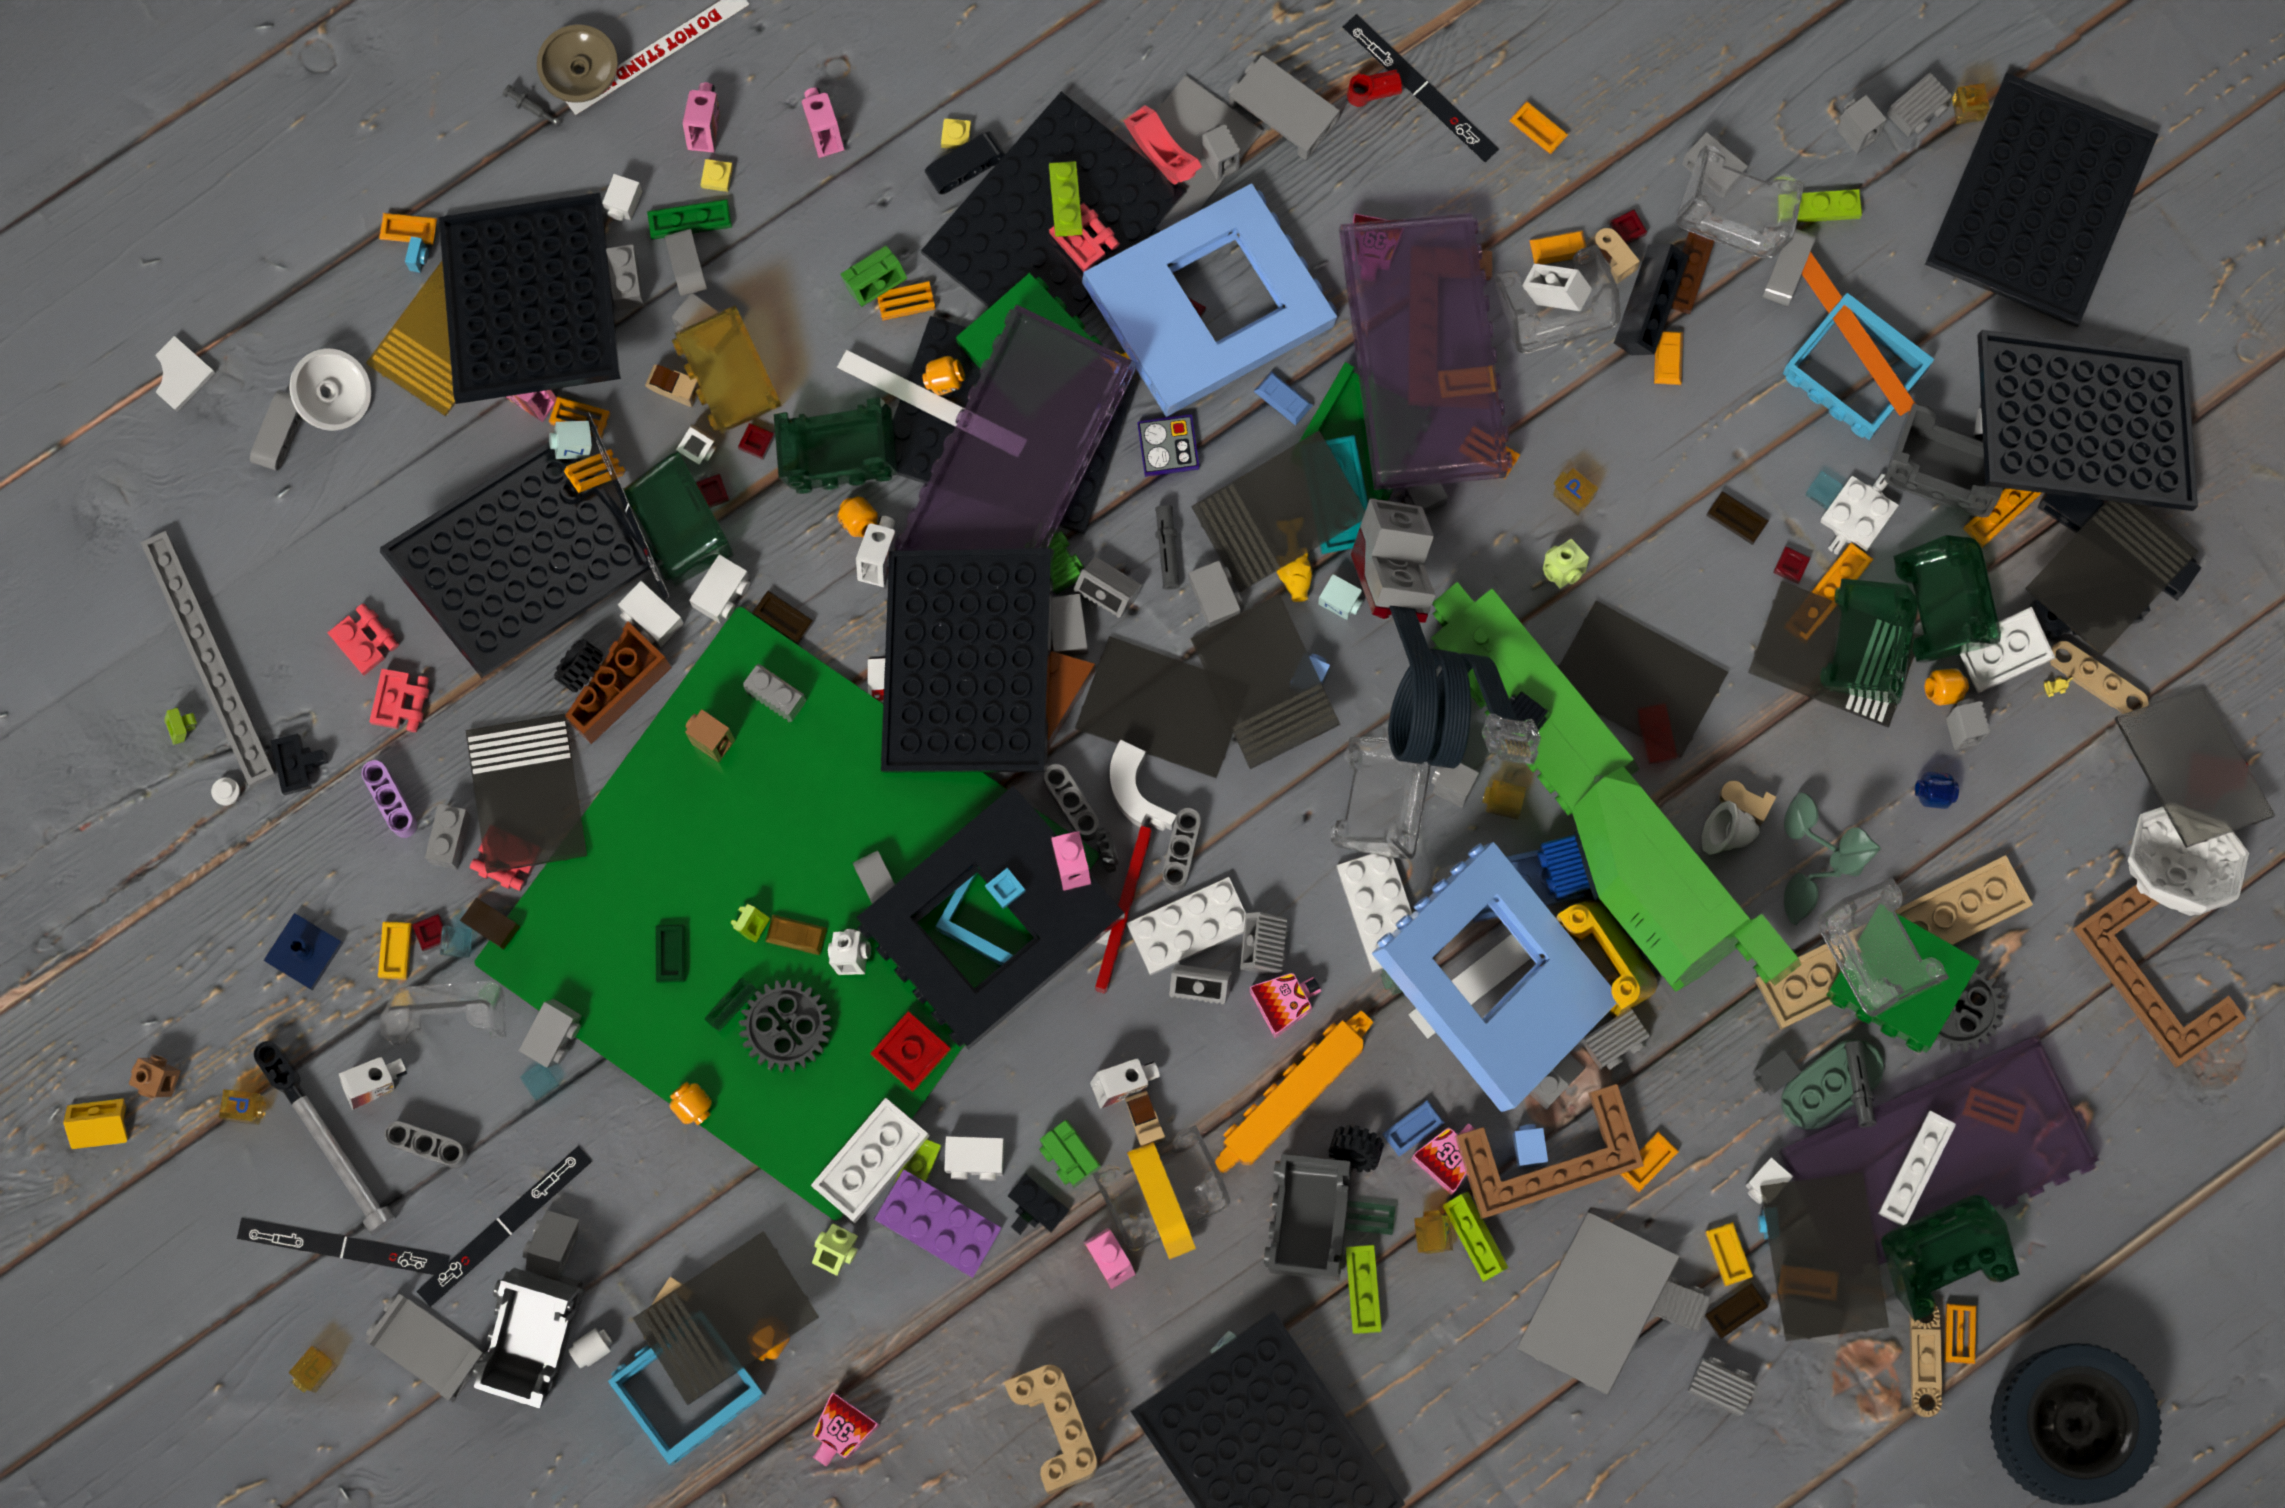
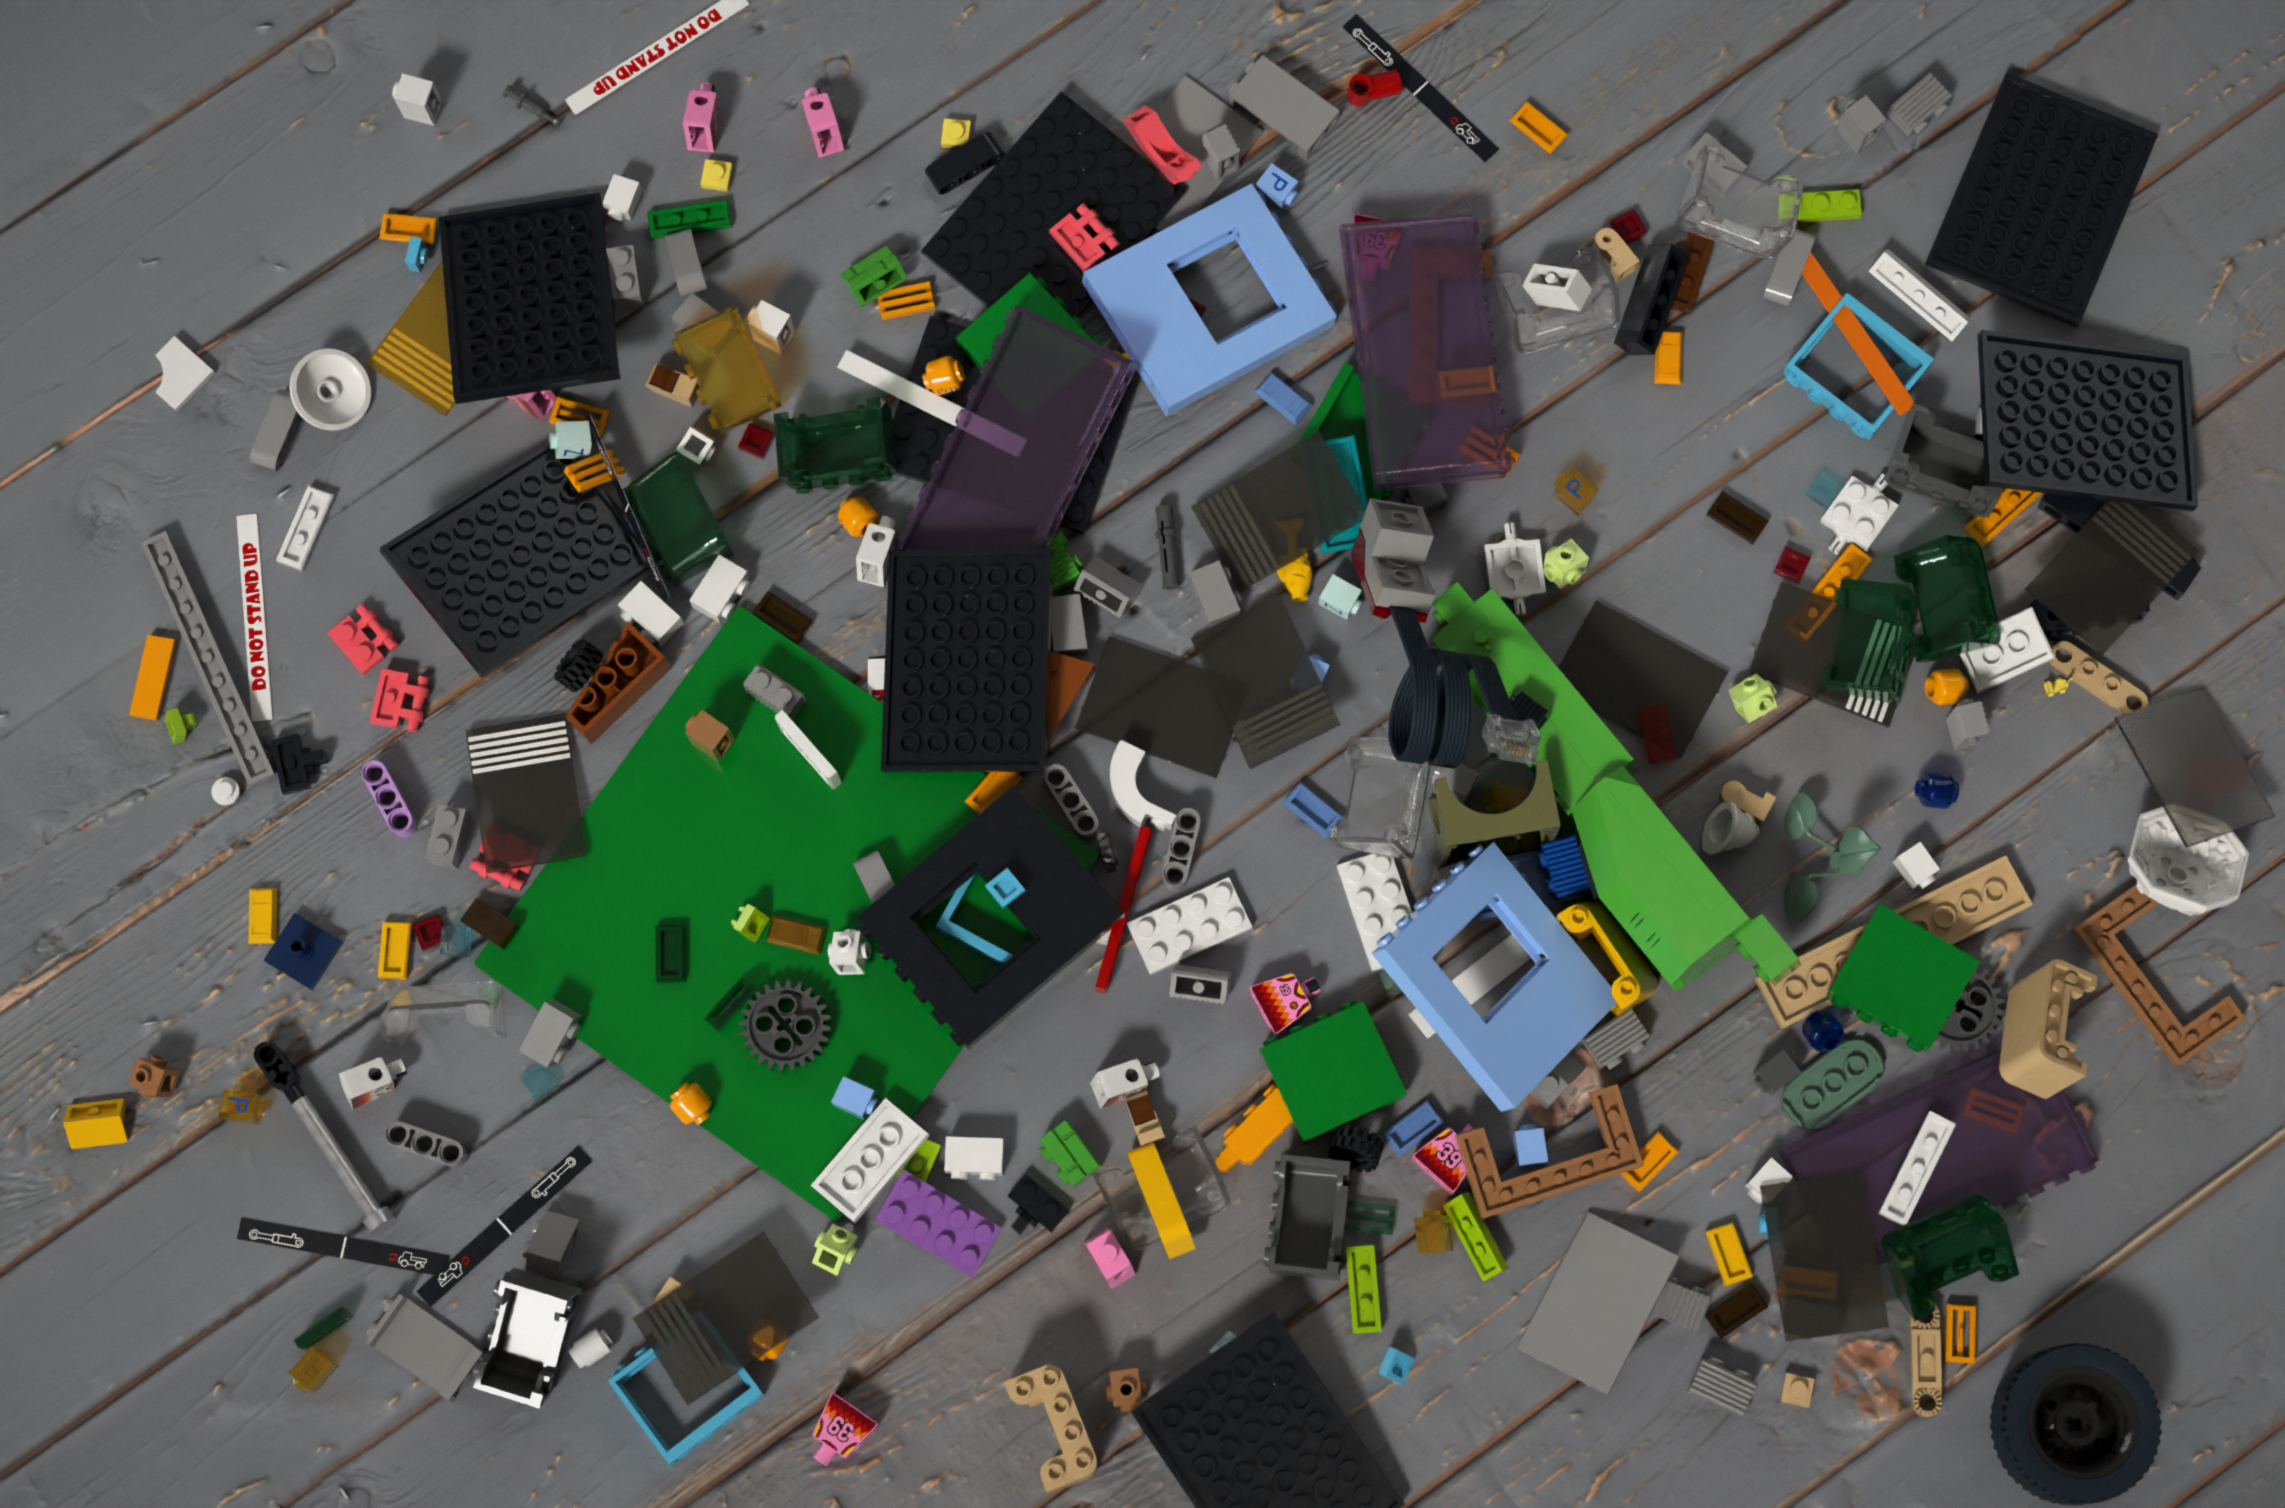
dark tan dish [537,25,618,103] -> none
dark red tile [694,474,730,510] -> none
red plate [870,1011,951,1092] -> none
lime plate [1049,161,1083,237] -> none
bright pink torso [1051,831,1091,891] -> none
tile [1137,415,1199,477] -> none
light grey brick [1240,912,1288,975] -> none
light orange tile [1529,230,1588,265] -> none
clear windscreen [1818,878,1949,1017] -> none
dark grey pin [1844,1041,1877,1128] -> none
clear yellow brick [1952,83,1990,124] -> none
none -> light orange tile [129,635,177,721]
none -> white sticker [236,514,272,722]
none -> yellow tile [248,888,278,944]
none -> white tile [276,485,335,571]
none -> clear green tile [293,1307,352,1350]
none -> white brick [392,73,443,126]
none -> white brick [747,300,795,355]
none -> white tile [775,710,842,790]
none -> light blue brick [831,1076,878,1120]
none -> light orange tile [965,772,1023,814]
none -> medium nougat brick [1105,1368,1148,1412]
none -> light blue brick [1255,163,1299,211]
none -> green panel [1259,1000,1407,1145]
none -> medium blue tile [1283,782,1344,838]
none -> medium azure plate [1378,1347,1415,1385]
none -> olive piece [1428,759,1561,867]
none -> white plate [1484,523,1546,617]
none -> yellowish green brick [1728,673,1778,723]
none -> tan plate [1779,1373,1815,1408]
none -> clear blue head [1802,1010,1844,1052]
none -> white plate [1868,249,1971,341]
none -> white brick [1893,842,1940,890]
none -> tan windscreen [1999,959,2098,1099]

